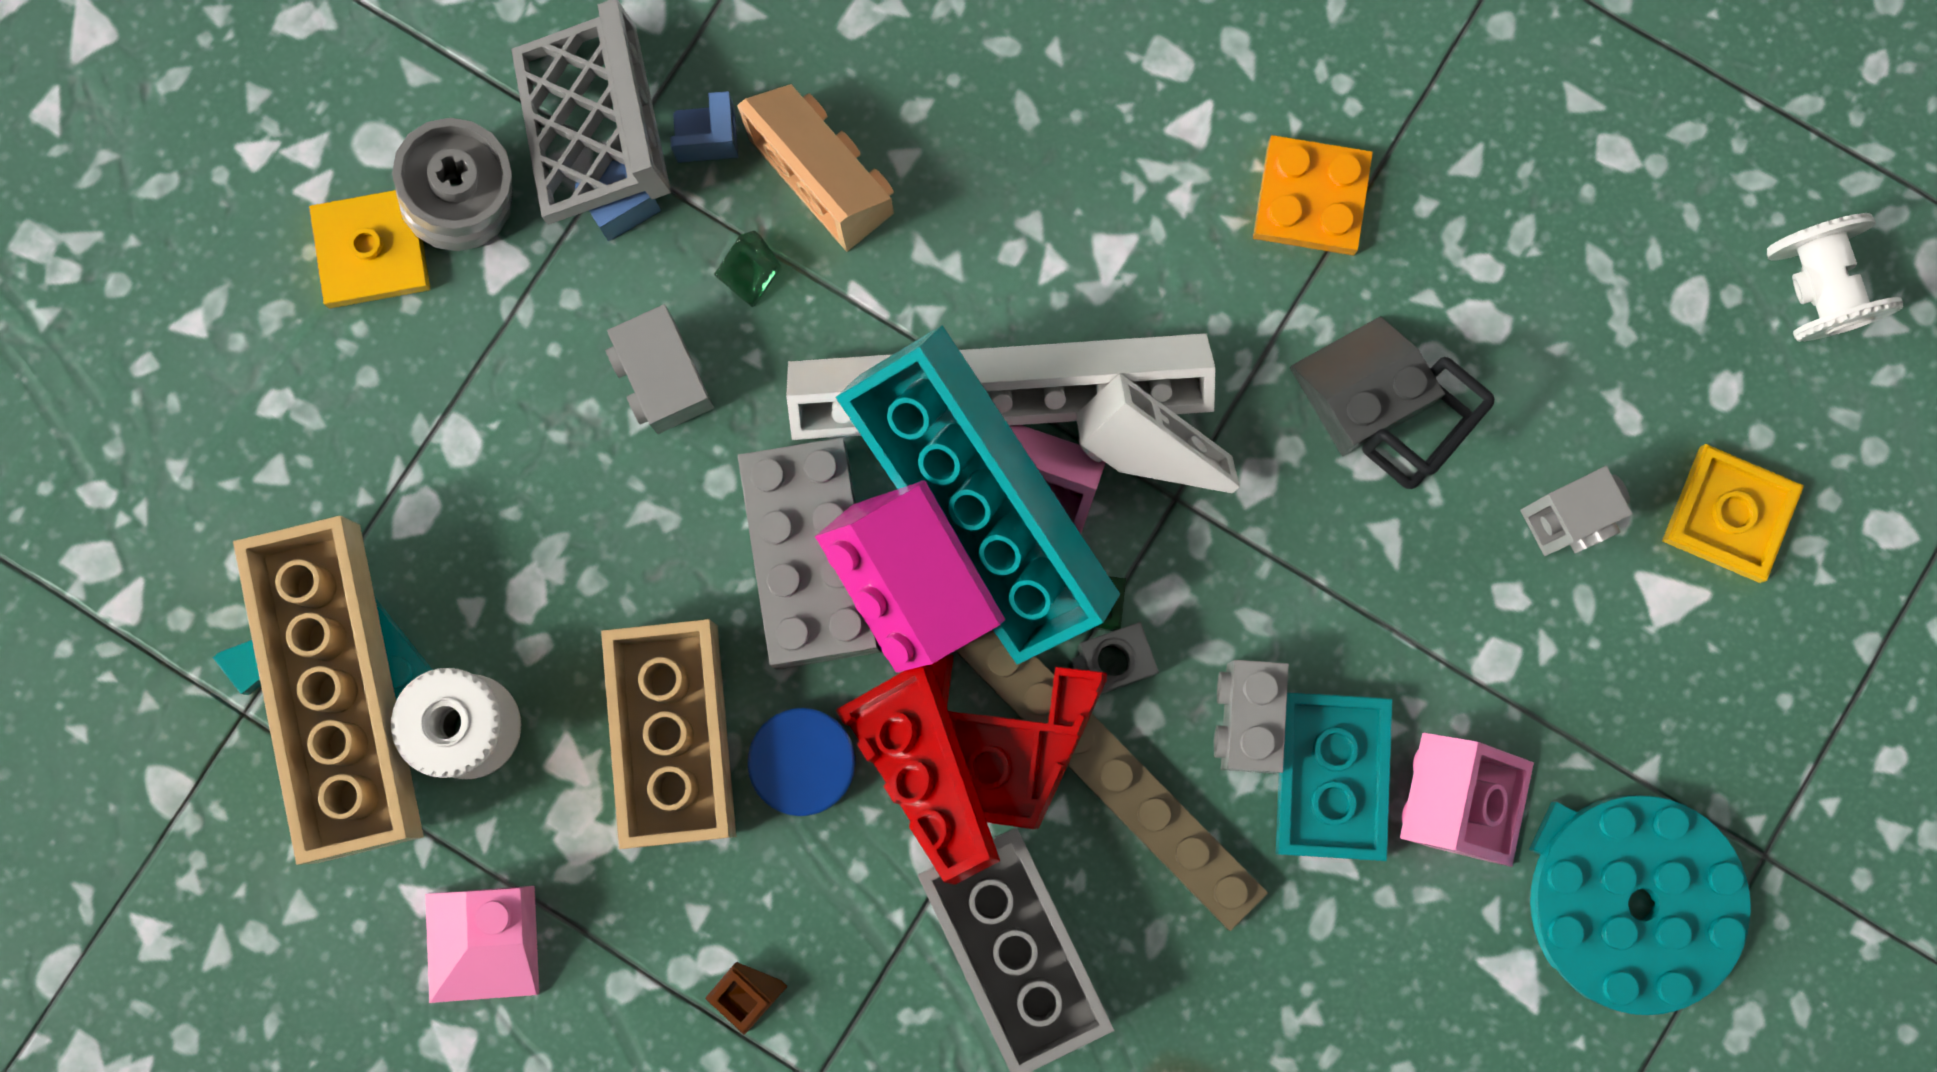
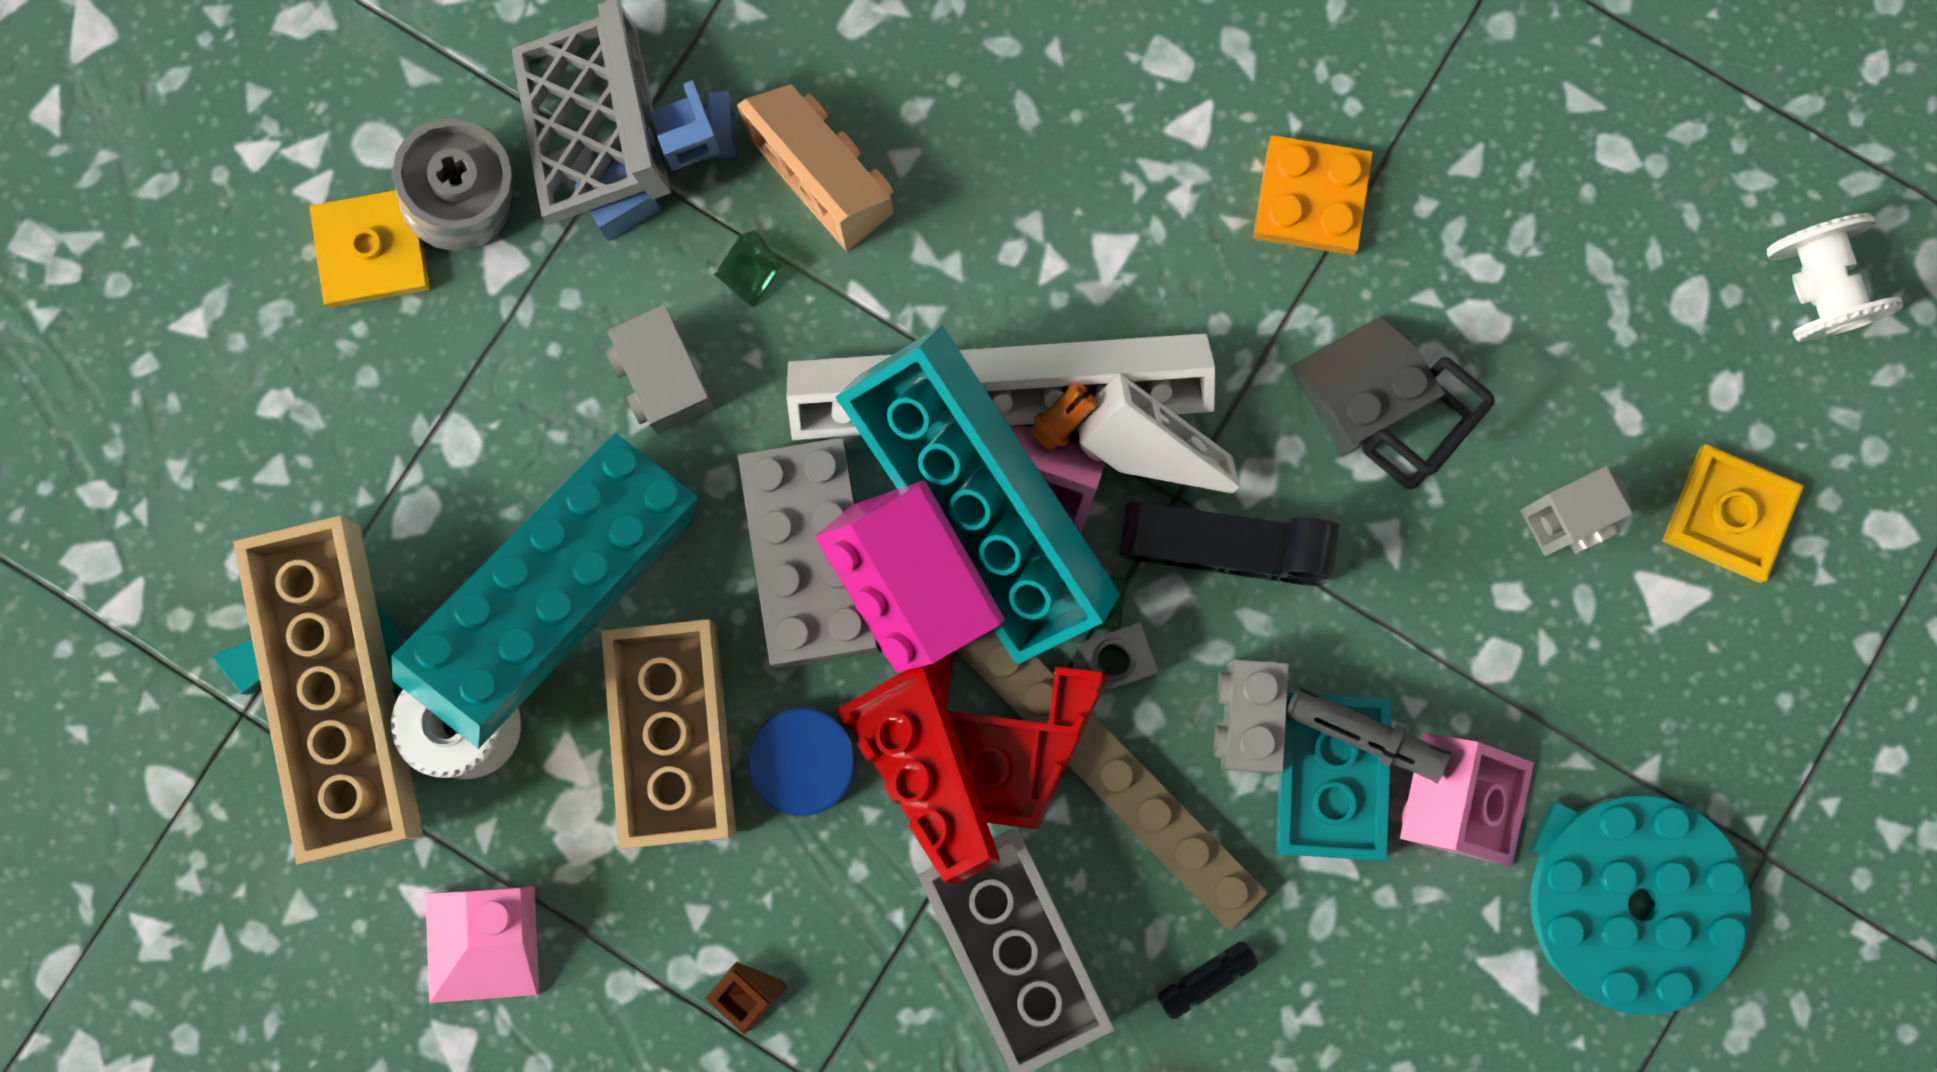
none -> teal brick [391,432,698,749]
none -> medium blue panel [650,80,721,171]
none -> orange pin [1031,382,1098,451]
none -> black beam [1119,502,1340,586]
none -> black axle [1157,941,1258,1019]
none -> dark grey pin [1286,685,1452,785]

